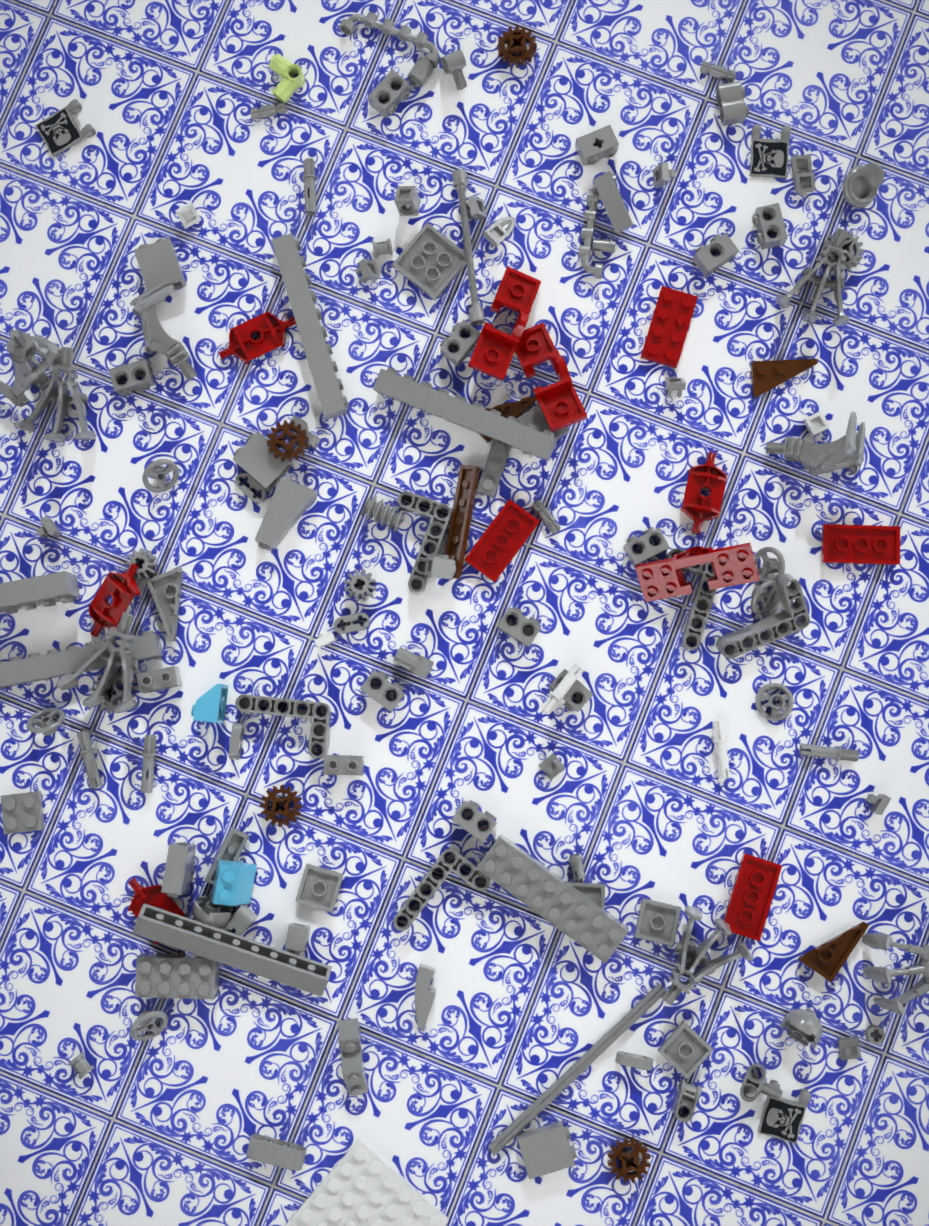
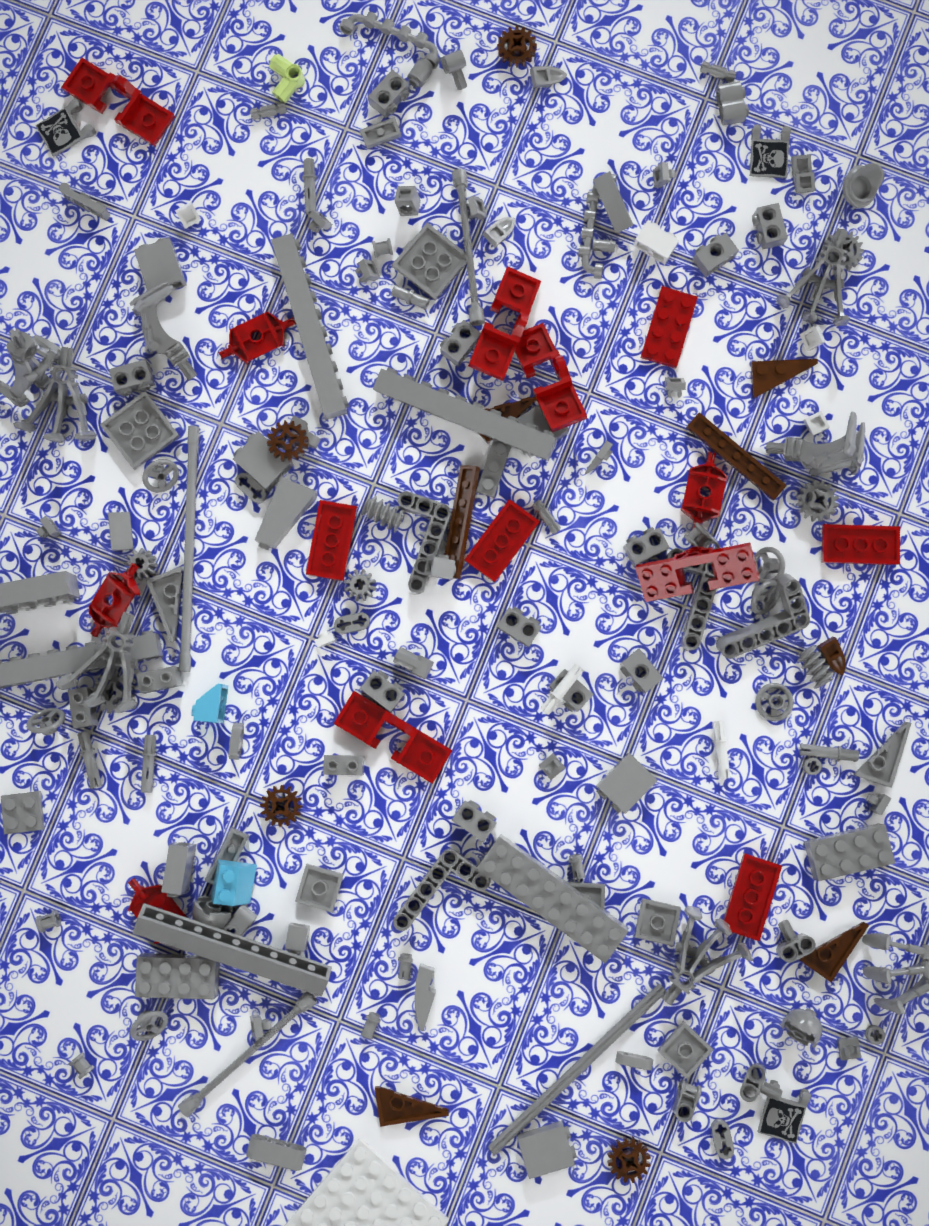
light grey beam [235,694,332,759] -> none
light grey arch [338,1018,368,1096] -> none
light grey brick [575,125,619,166] -> none
none -> light grey bush [35,910,61,933]
none -> light grey plate [59,182,110,221]
none -> red plate [61,57,175,147]
none -> light grey brick [68,687,98,729]
none -> light grey plate [100,391,180,470]
none -> light grey slope [108,512,134,552]
none -> light grey hose [178,992,318,1118]
none -> light grey piece [179,426,199,672]
none -> light grey tile [250,1014,272,1038]
none -> red plate [306,500,358,582]
none -> light grey tile [308,210,333,233]
none -> red plate [333,691,453,784]
none -> light grey plate [360,117,402,149]
none -> light grey pin [361,1012,381,1039]
none -> reddish brown wing [375,1086,449,1127]
none -> light grey pin [391,285,430,310]
none -> light grey pin [398,953,414,980]
none -> light grey plate [530,66,567,88]
none -> light grey plate [585,440,613,474]
none -> light grey brick [596,753,658,814]
none -> light grey brick [620,649,664,694]
none -> white brick [633,221,679,265]
none -> light grey piece [684,522,720,550]
none -> reddish brown plate [686,412,787,501]
none -> light grey beam [711,1119,734,1160]
none -> light grey beam [776,920,816,963]
none -> light grey gear [796,480,839,522]
none -> light grey piece [797,645,834,689]
none -> white plate [799,325,826,351]
none -> light grey bush [802,757,822,775]
none -> light grey brick [804,823,895,881]
none -> reddish brown plate [817,636,846,675]
none -> light grey wing [854,722,912,788]

